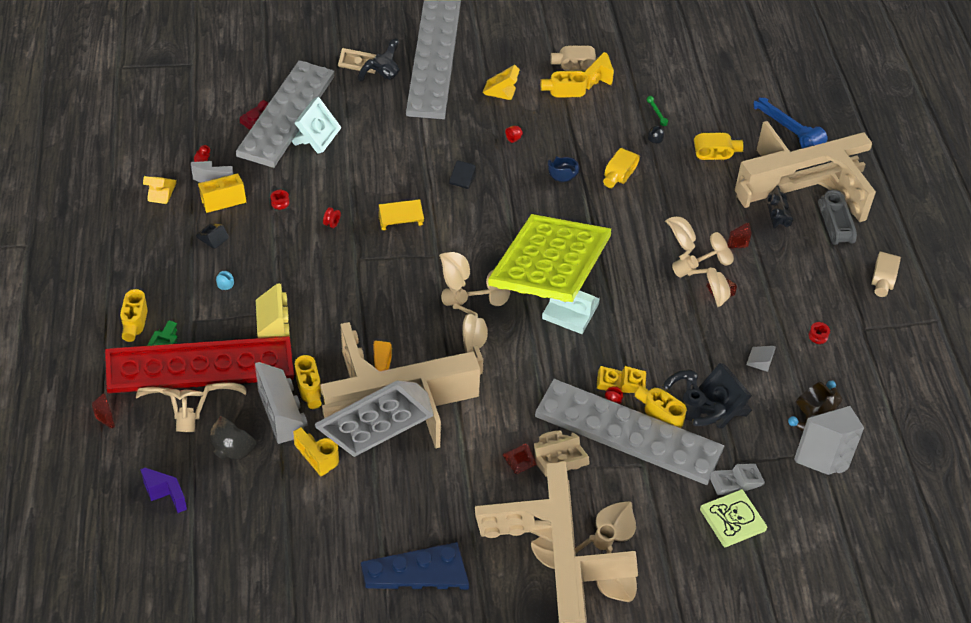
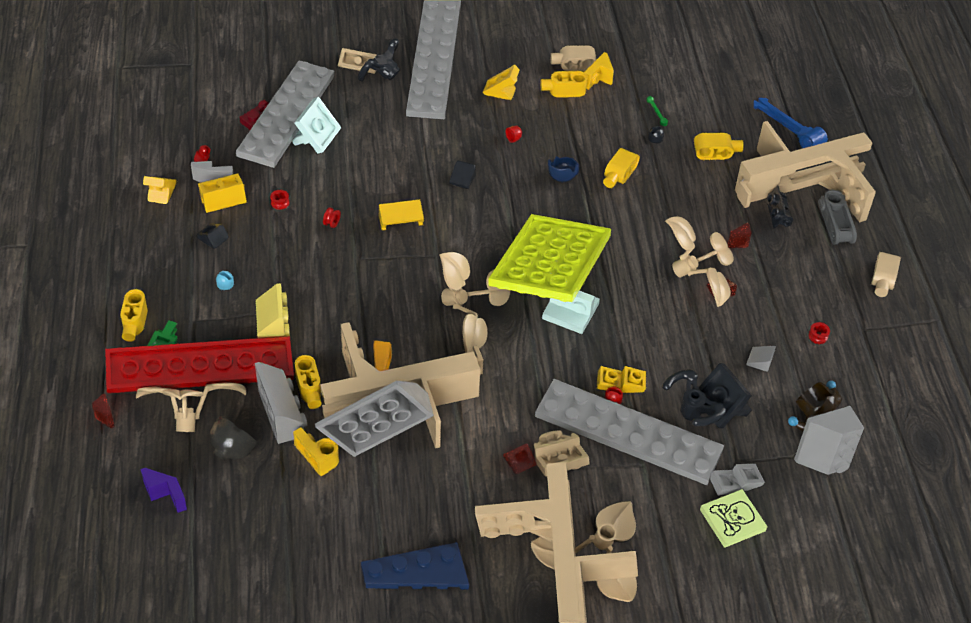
yellow piece [635,386,687,428] -> none

